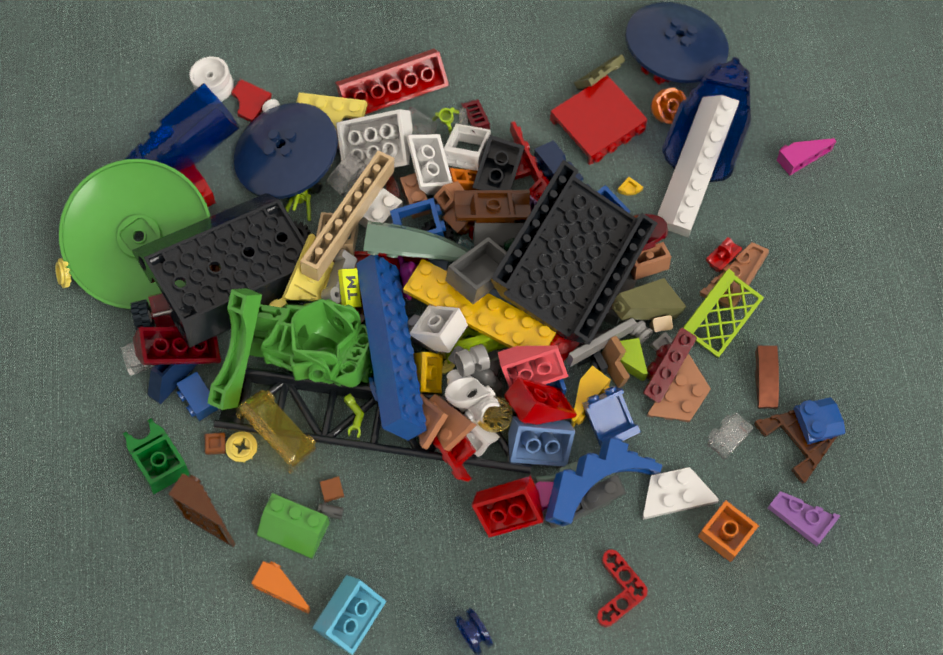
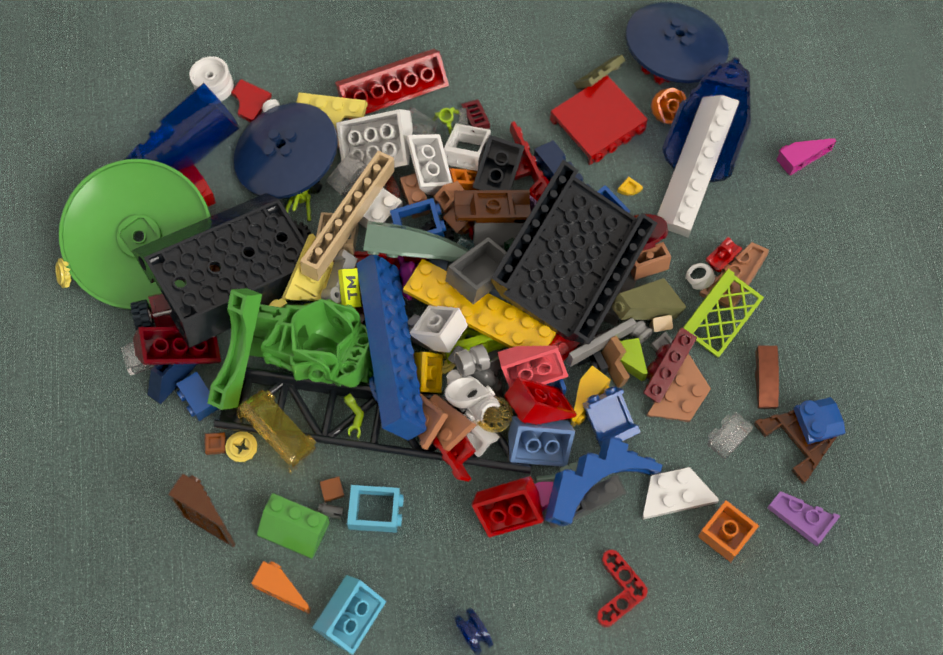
green brick [123,418,189,494] -> none
none -> medium azure window [347,485,404,533]
none -> white piece [685,263,715,290]

